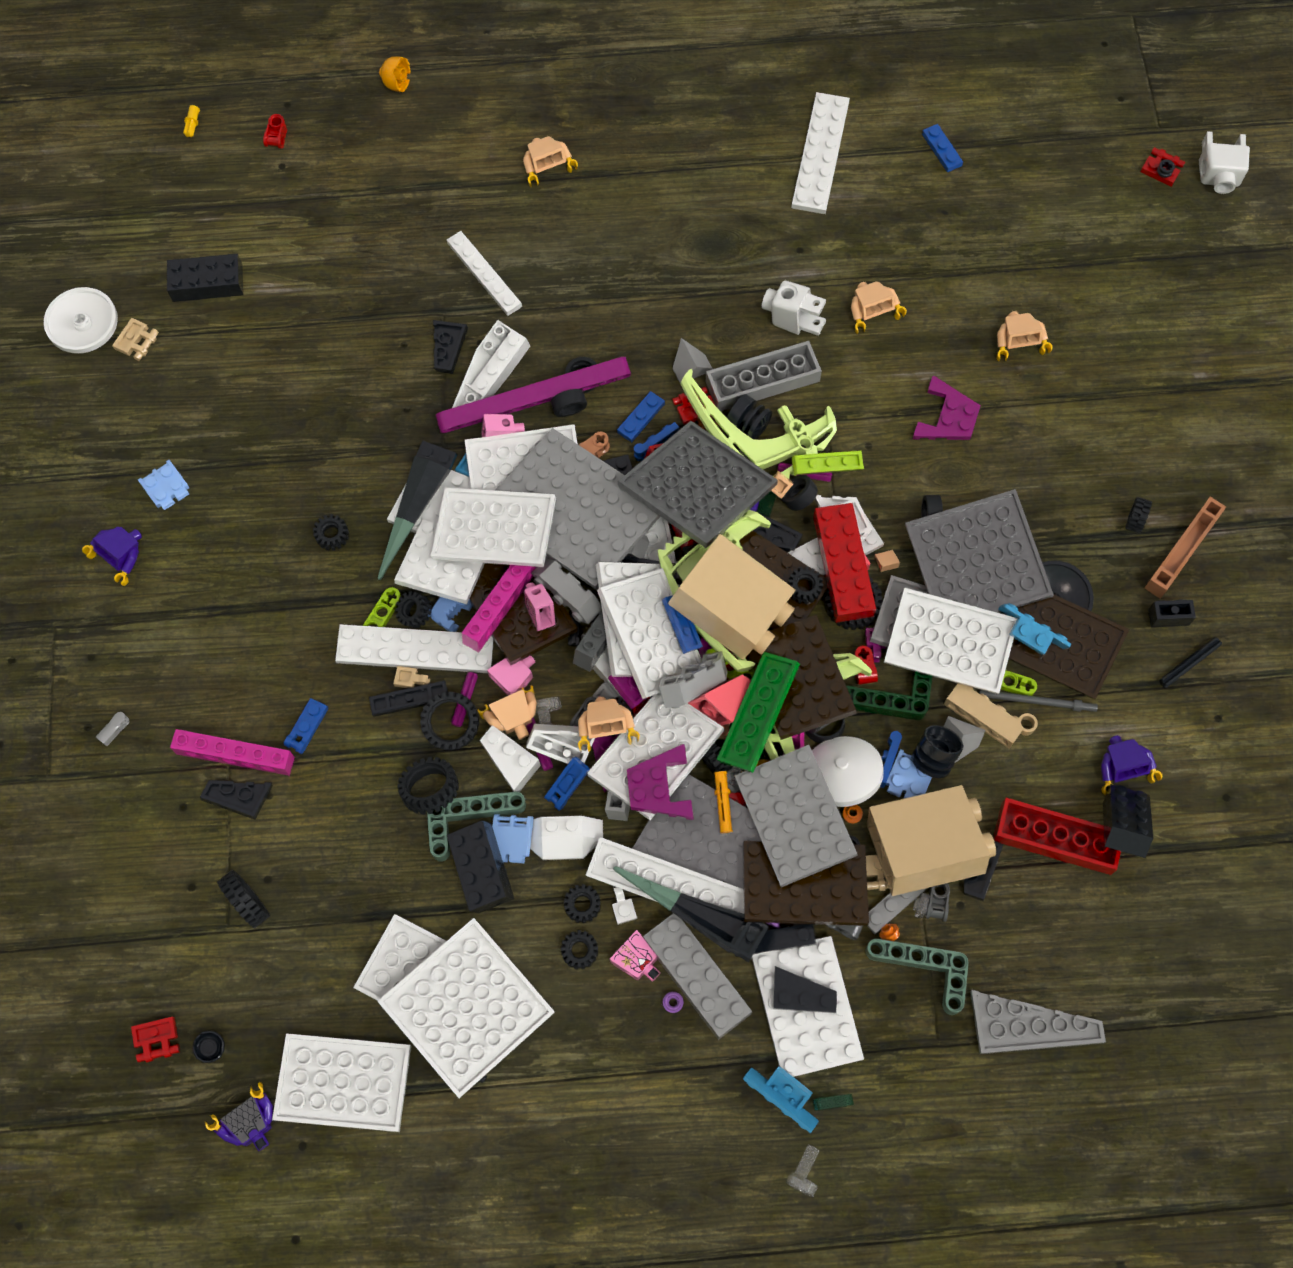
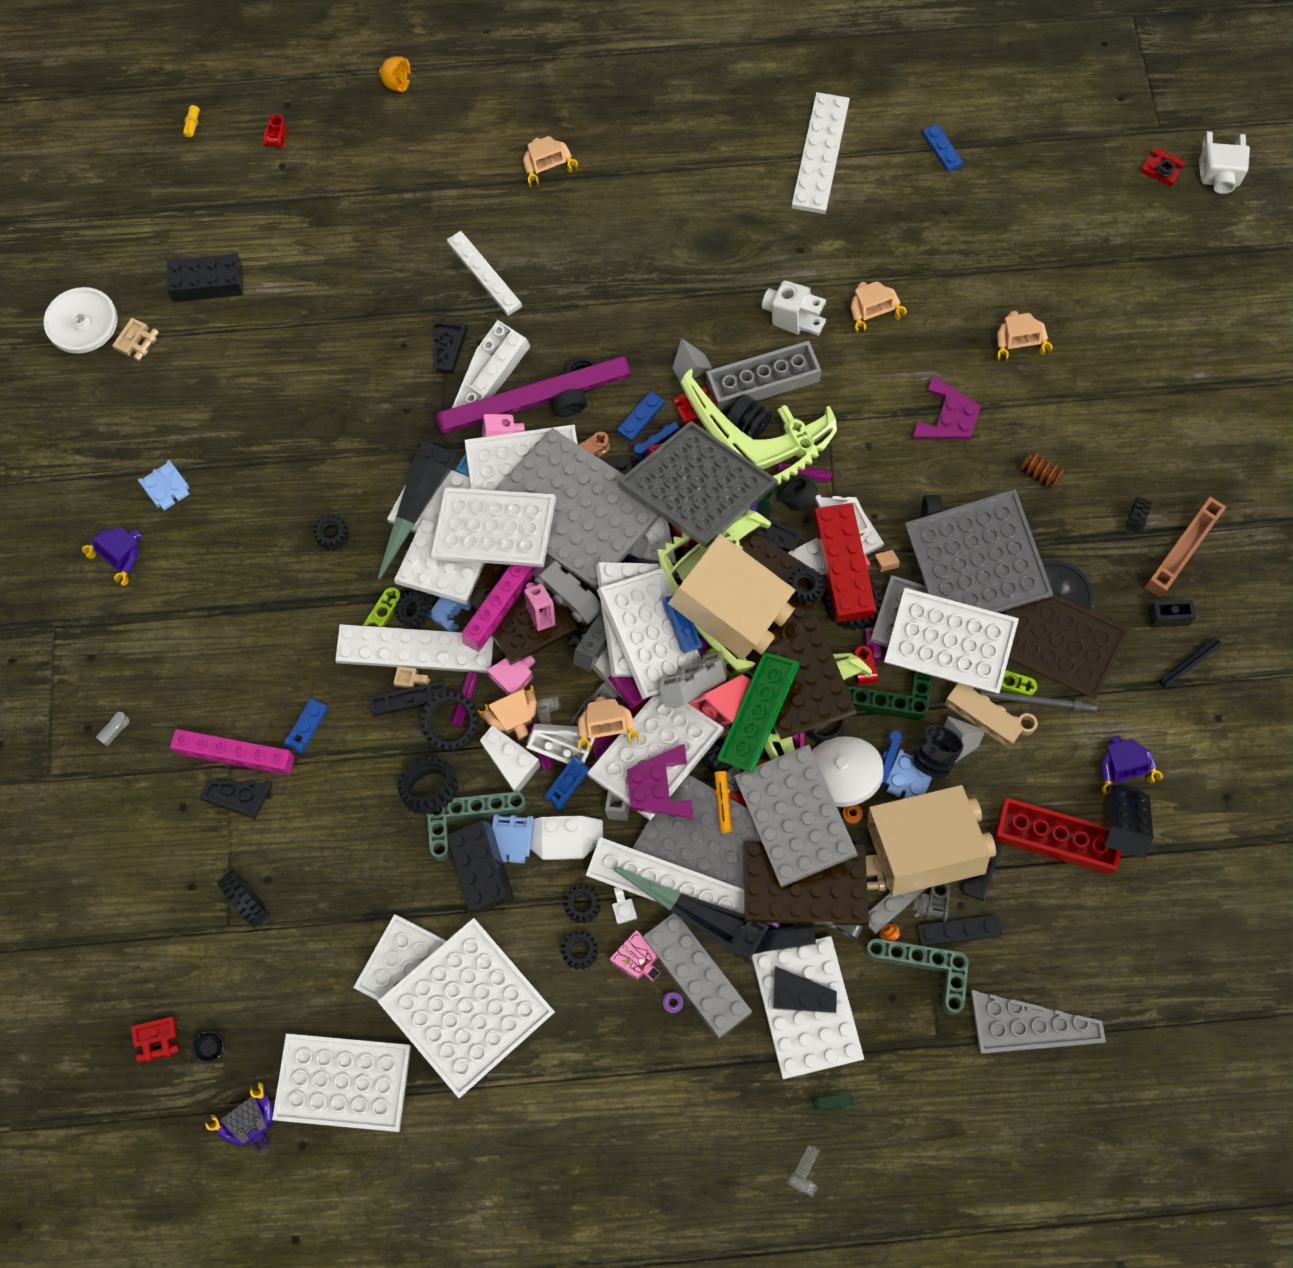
dark azure bracket [743,1066,819,1133] -> none
light nougat slope [771,471,793,499] -> none
lime plate [792,451,864,475] -> none
dark azure bracket [998,603,1071,655] -> none
none -> black plate [917,915,1002,946]
none -> dark orange piece [1020,452,1064,488]

